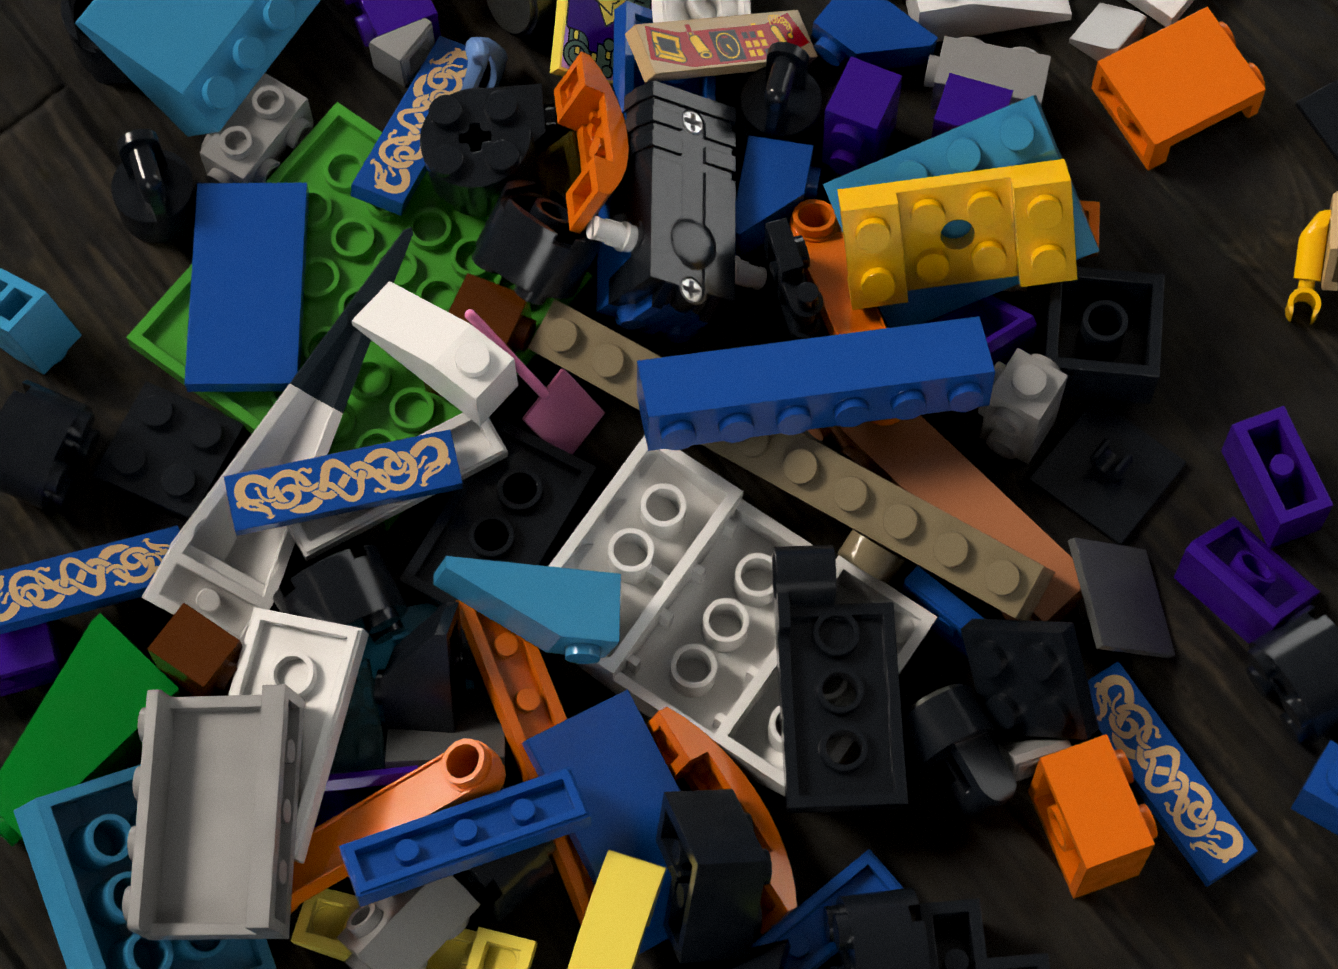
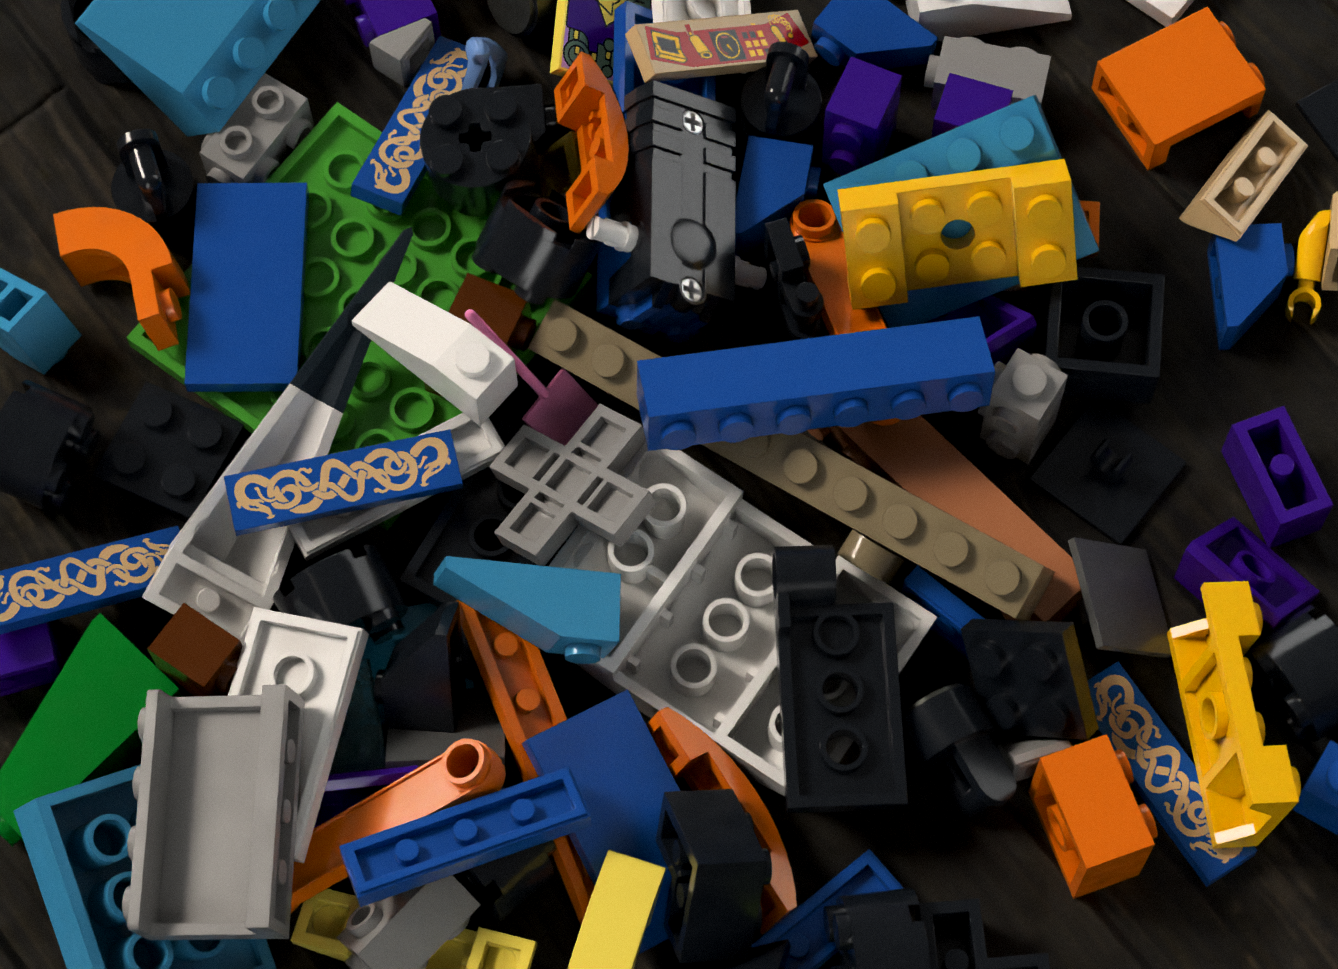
slope [1069,2,1147,61] -> none
none -> orange arch [53,207,190,351]
none -> light grey plate [489,404,657,566]
none -> yellow piece [1167,581,1301,849]
none -> tan slope [1179,109,1308,242]
none -> blue slope [1207,223,1295,350]

